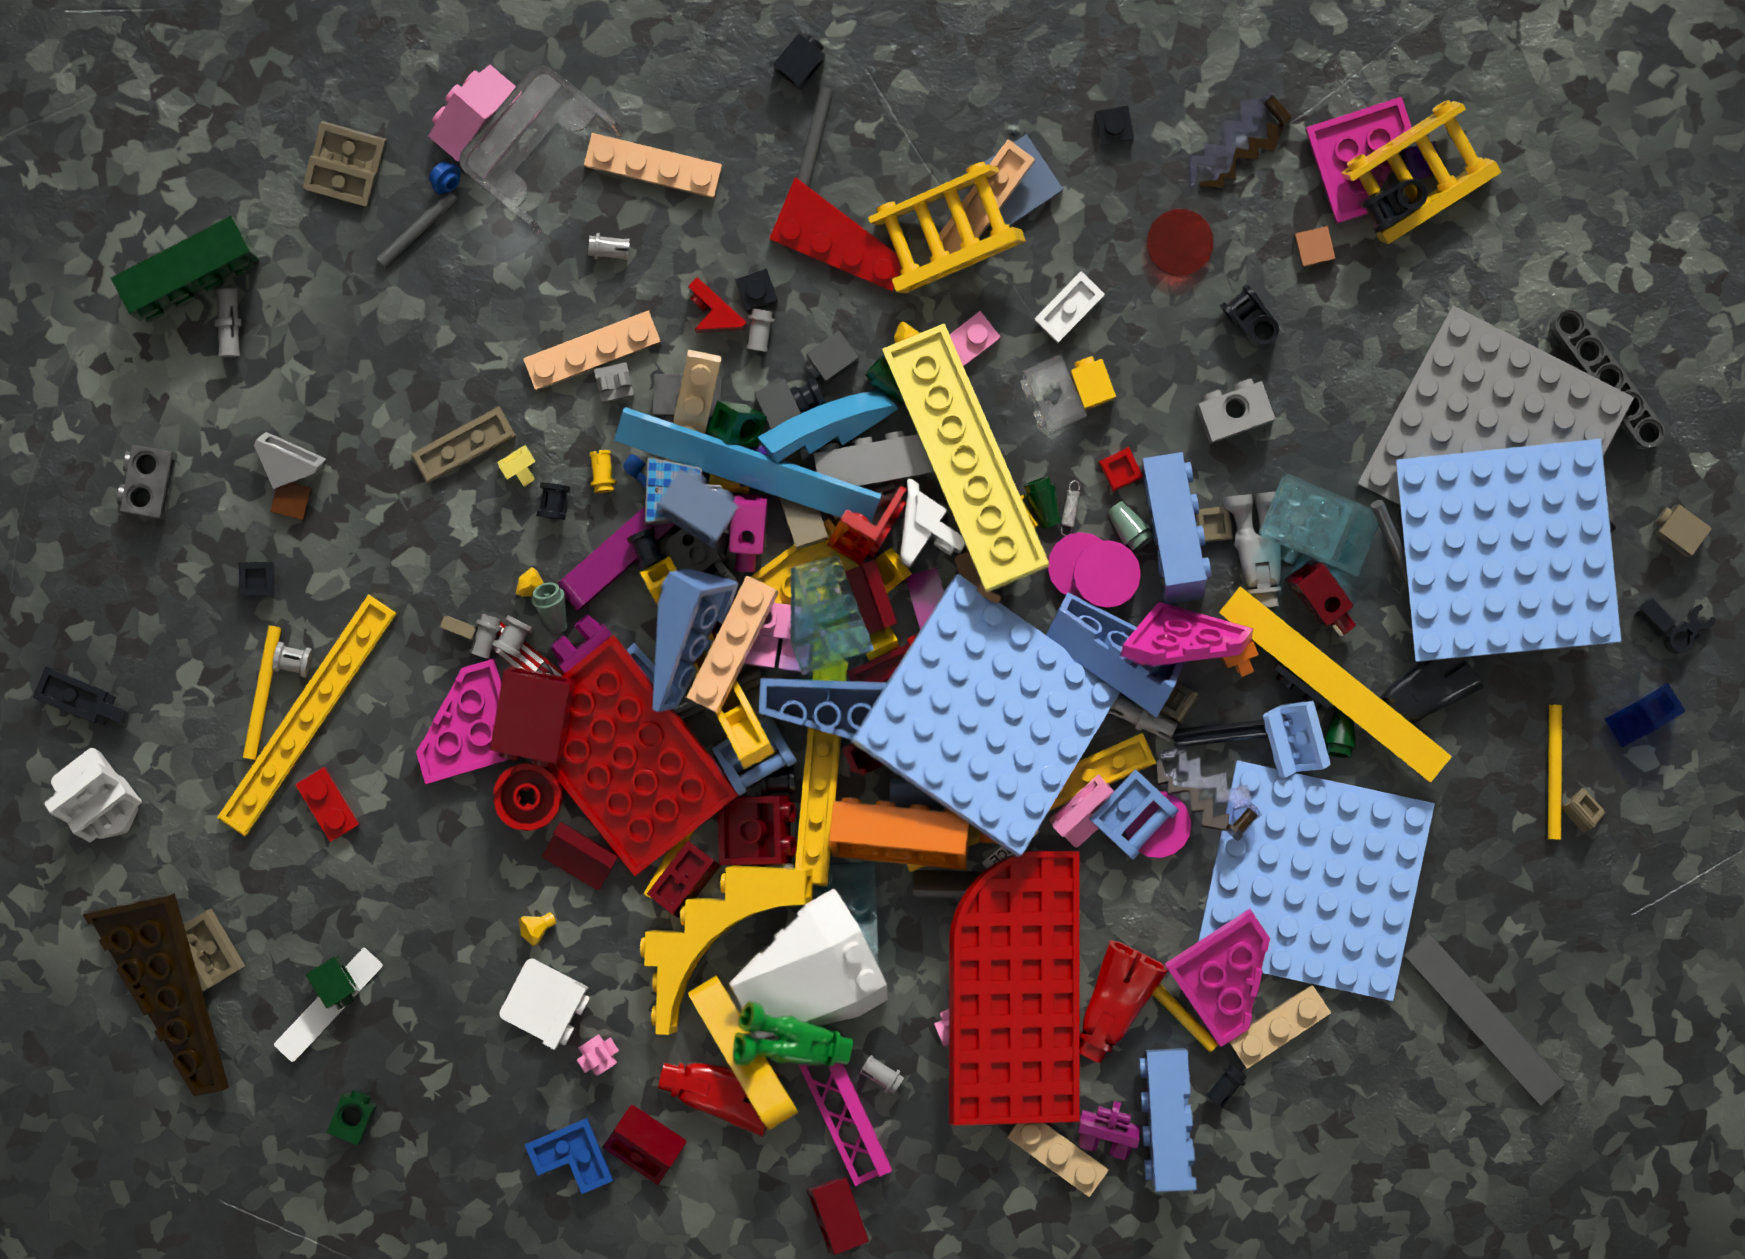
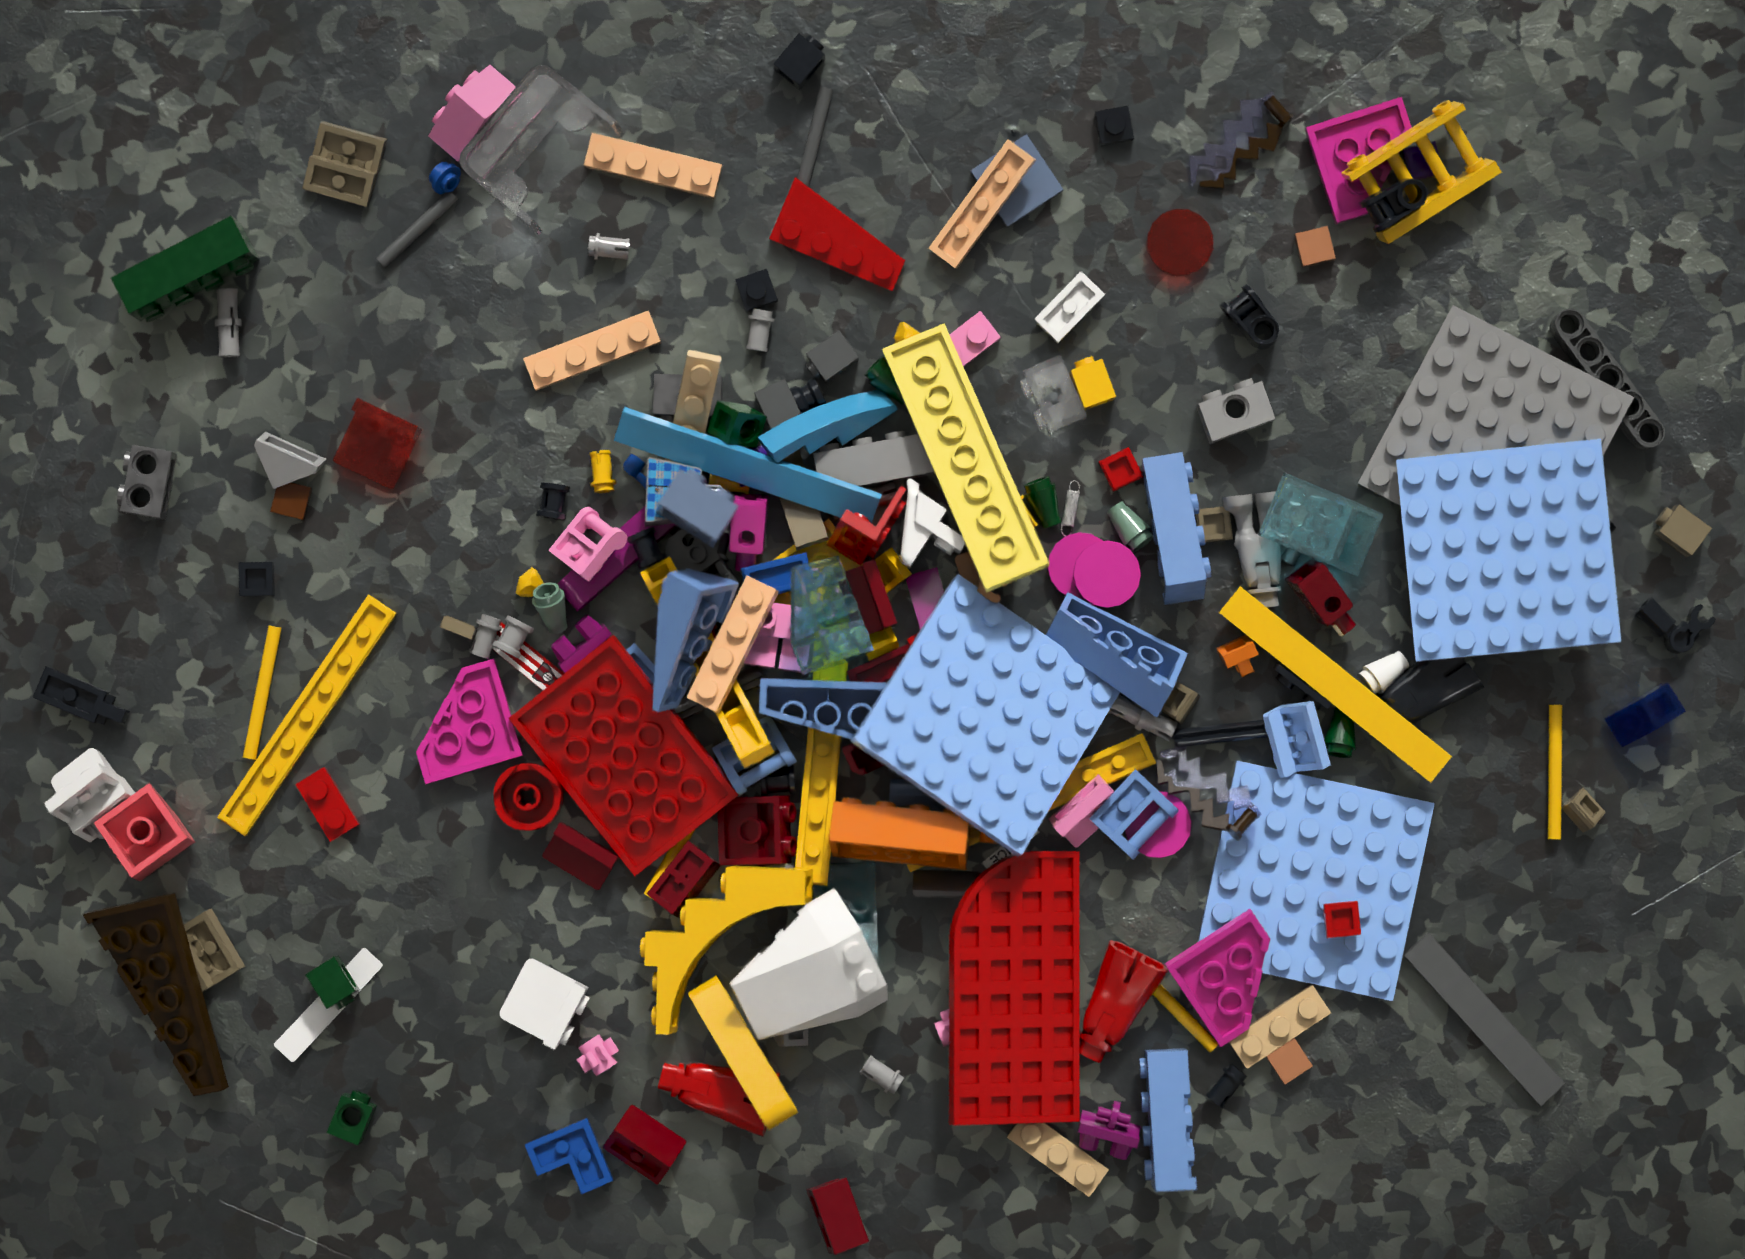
light grey bush [272,642,313,678] -> none
dark tan tile [411,406,516,484] -> none
dark red brick [490,666,576,767] -> none
light yellow tile [497,444,536,487] -> none
yellow rock [518,912,556,946] -> none
light grey tile [594,362,634,403] -> none
red slope [688,277,748,333] -> none
green piece [733,1001,853,1067] -> none
dark pink fence [798,1063,892,1186] -> none
yellow fence [868,162,1026,293] -> none
dark pink plate [1121,602,1253,666] -> none
dark grey bar [1371,500,1409,588] -> none
none -> coral slope [94,783,195,881]
none -> clear red bracket [333,398,422,489]
none -> bright pink plate [548,507,627,582]
none -> blue tile [740,552,814,594]
none -> nougat tile [1266,1038,1313,1084]
none -> red plate [1323,901,1361,938]
none -> white cone [1357,651,1409,695]

